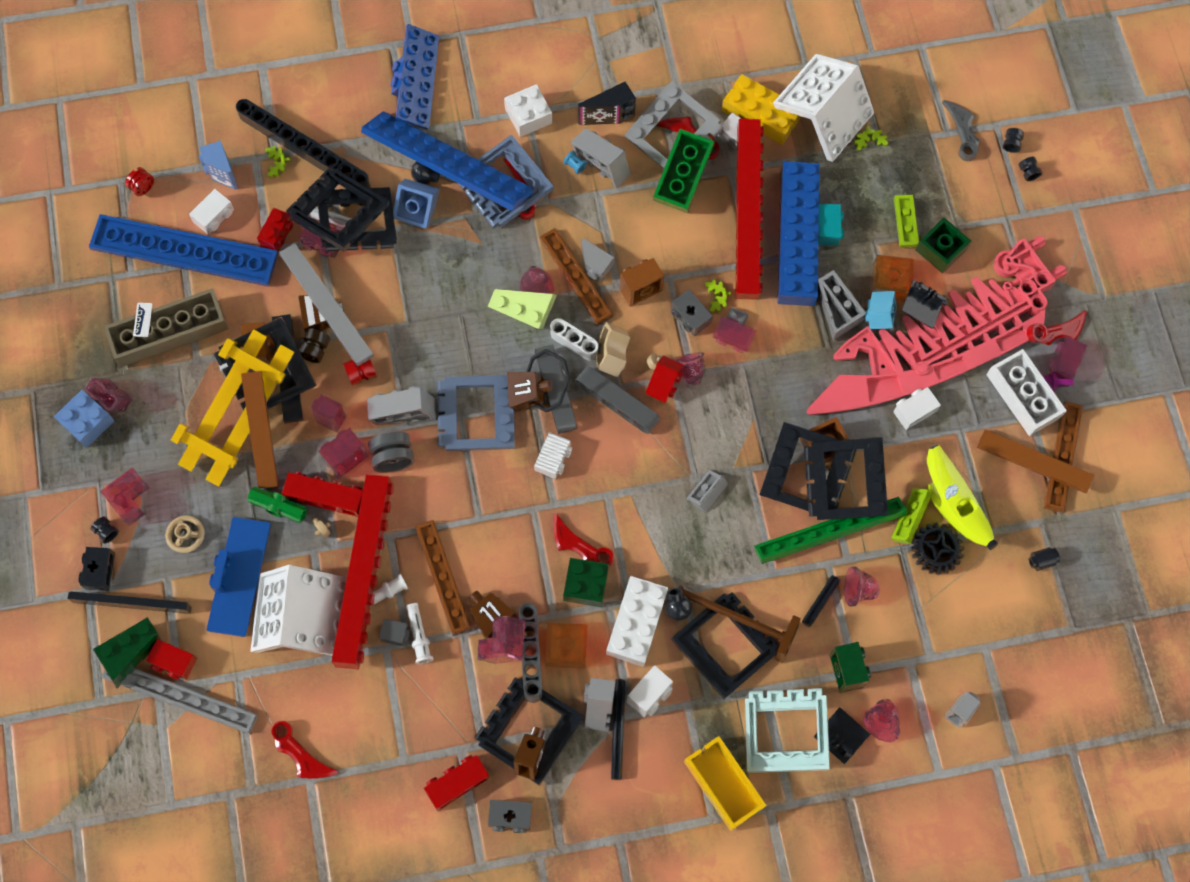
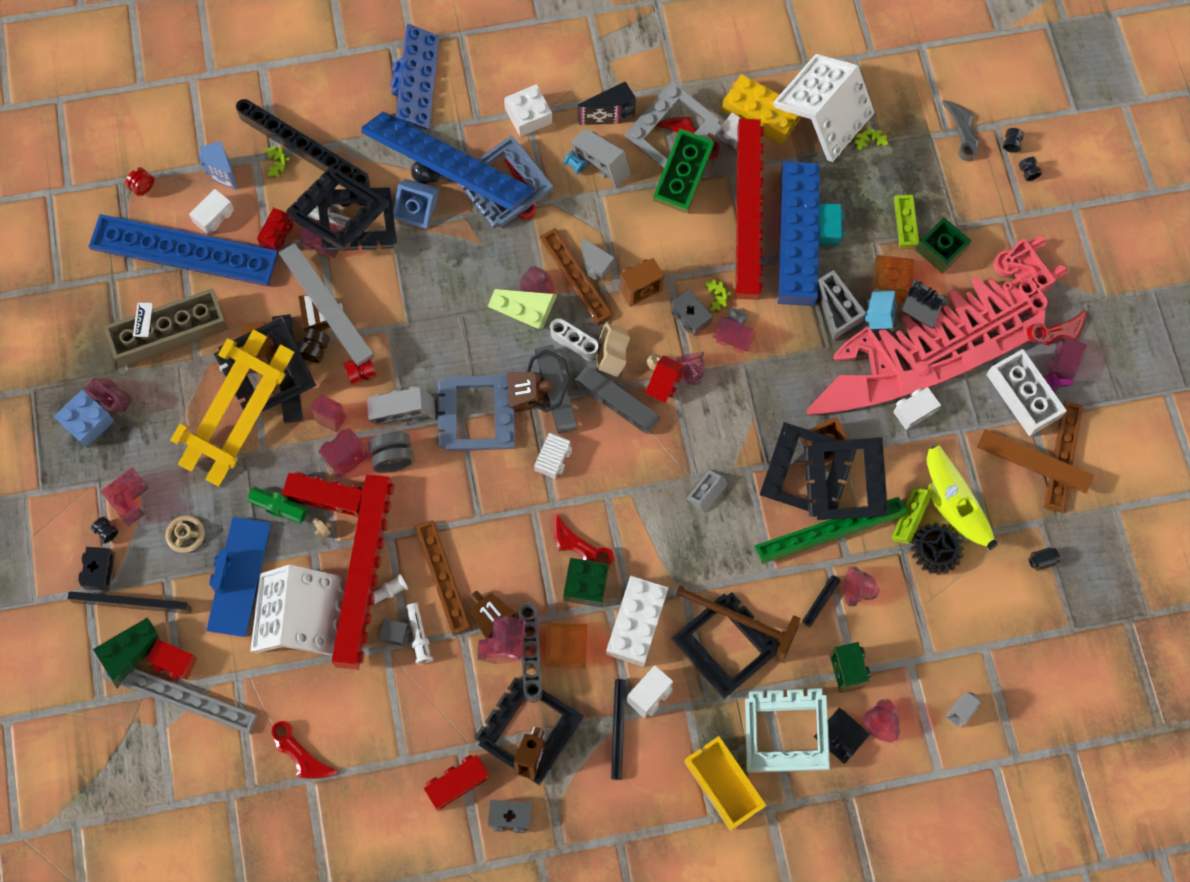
dark orange tile [241,371,279,488] -> none
light grey wedge [584,678,615,732] -> none
black piece [665,588,692,621] -> none

